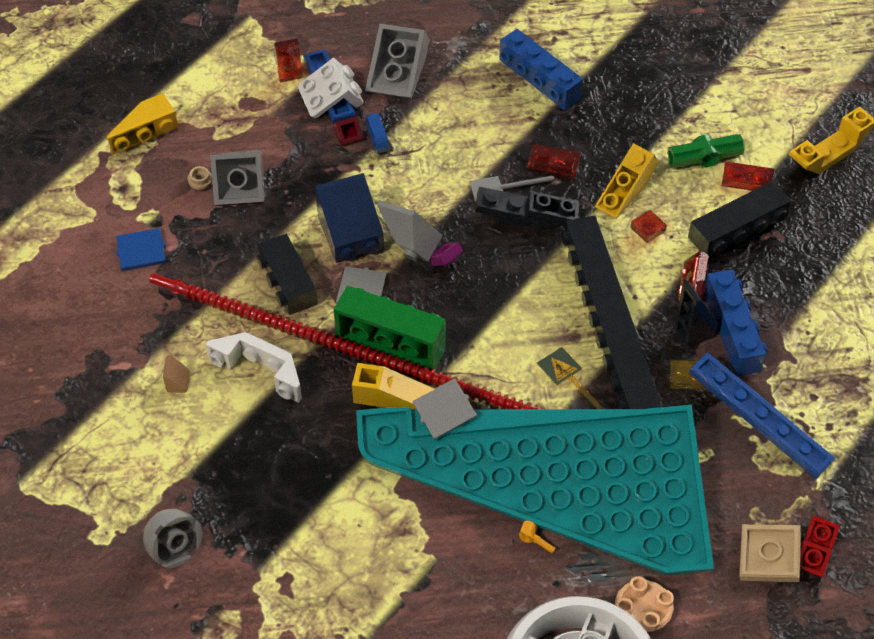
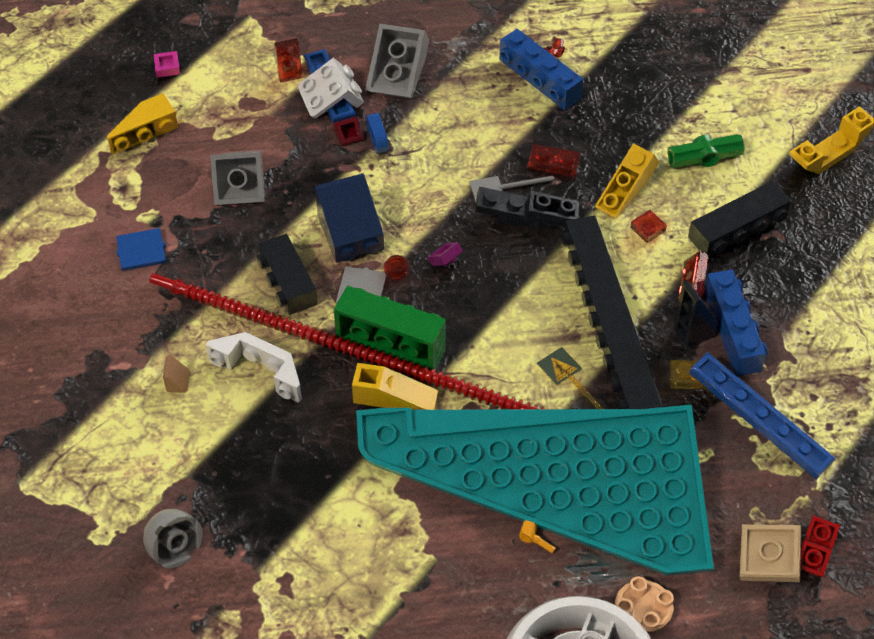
tan plate [188,166,212,190] -> none
light grey slope [377,200,443,262] -> none
light grey piece [412,378,477,440] -> none
clear red plate [721,161,774,191] -> none
none -> dark pink plate [153,51,180,78]
none -> clear red plate [384,255,410,279]
none -> clear red hand [543,38,565,57]

